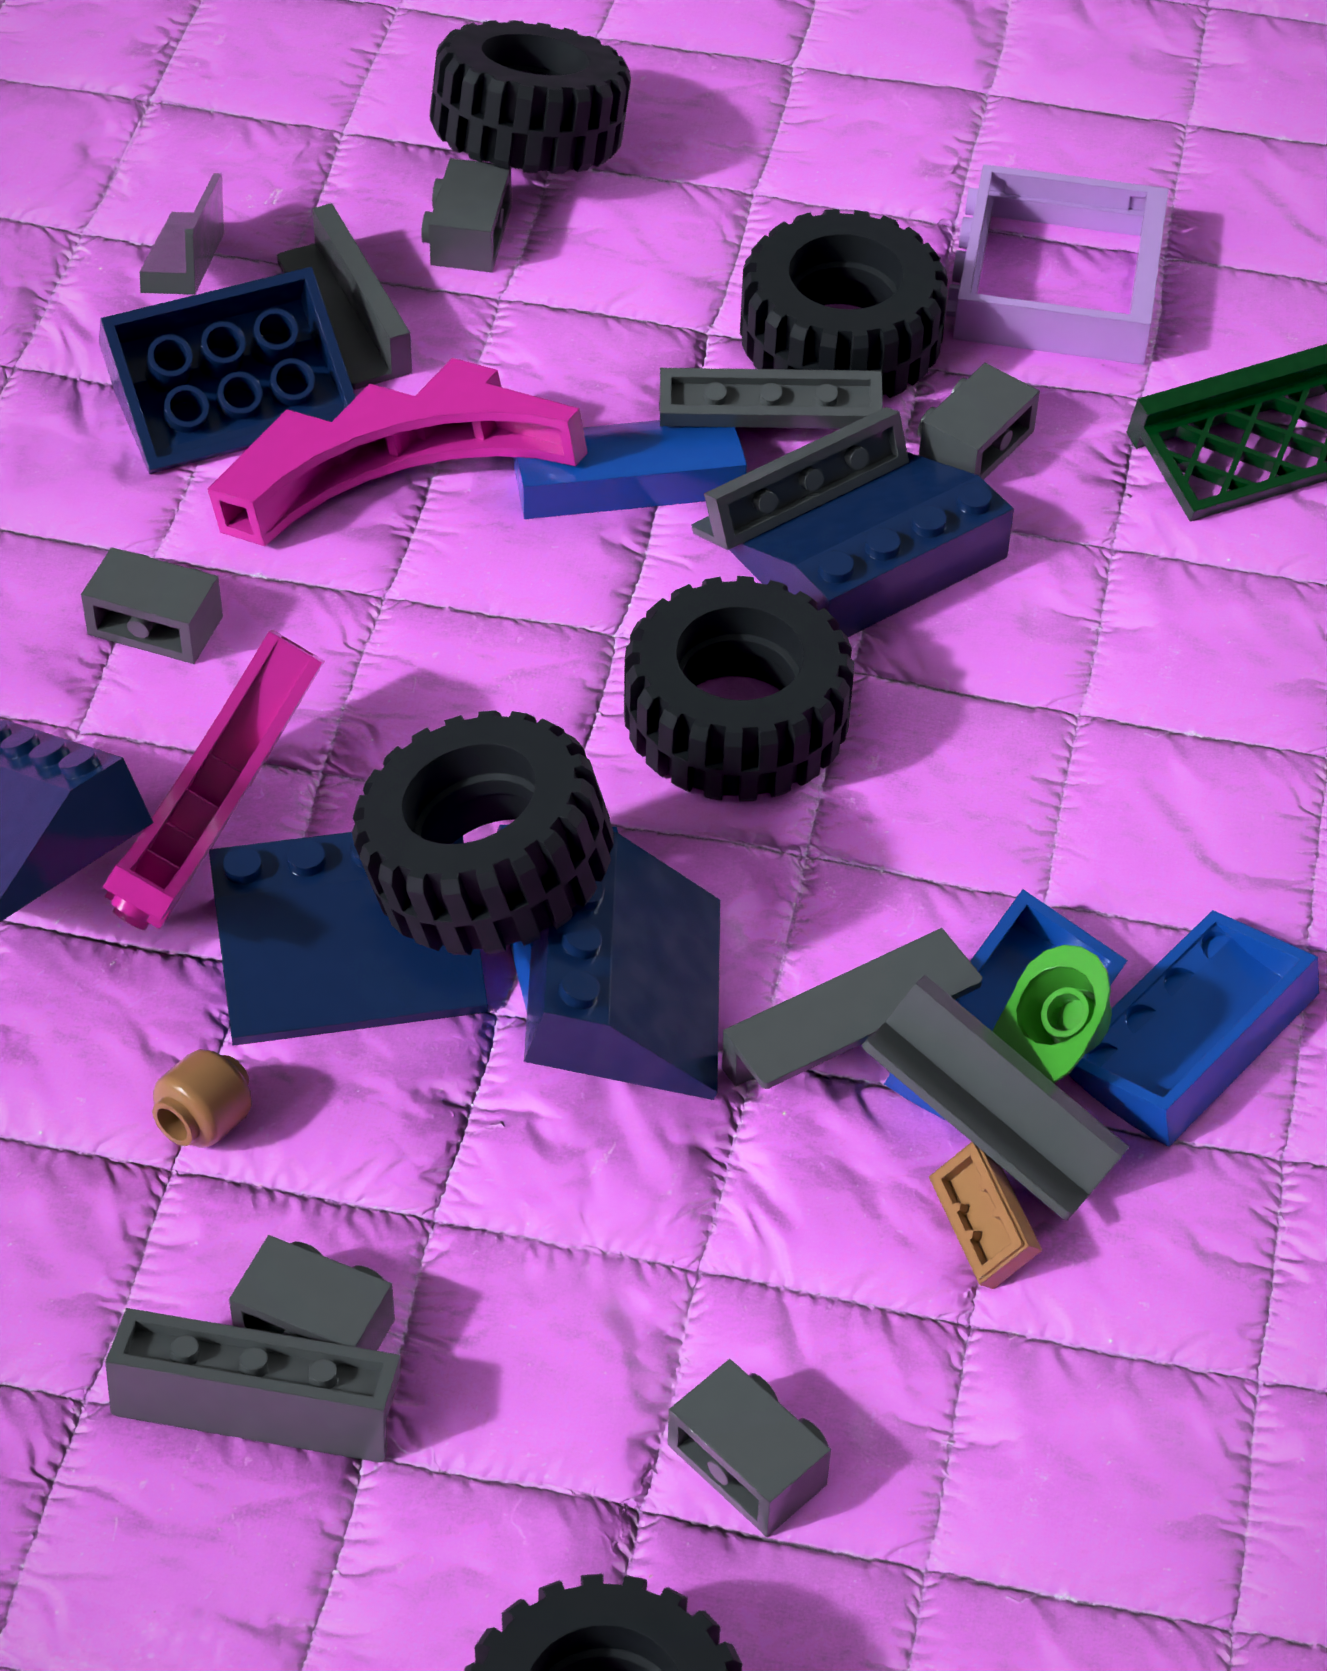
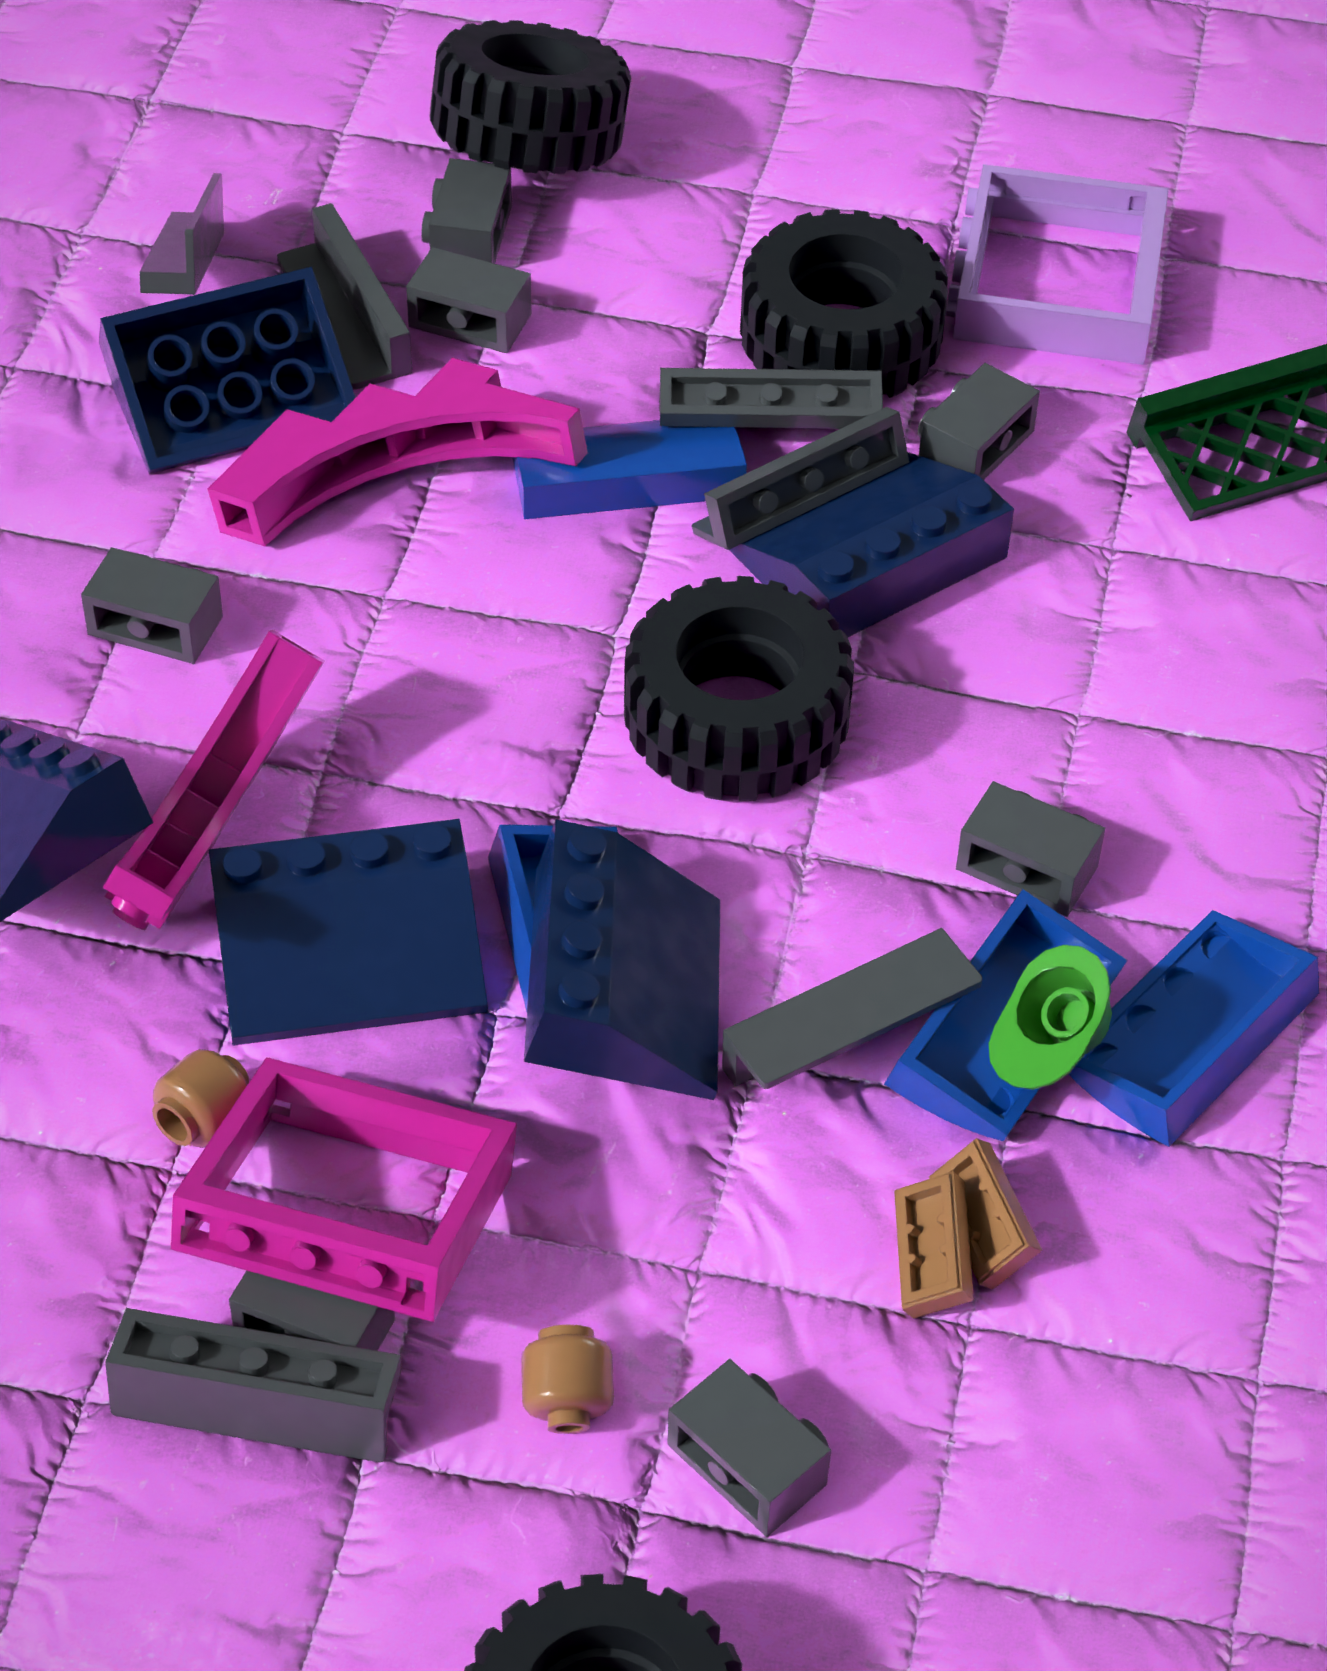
black tyre [352,710,614,956] -> none
dark grey panel [862,975,1130,1220] -> none
none -> dark pink window [171,1057,517,1322]
none -> dark grey brick [406,247,531,354]
none -> medium nougat head [521,1325,614,1434]
none -> medium nougat plate [894,1171,974,1319]
none -> dark grey brick [956,781,1105,917]

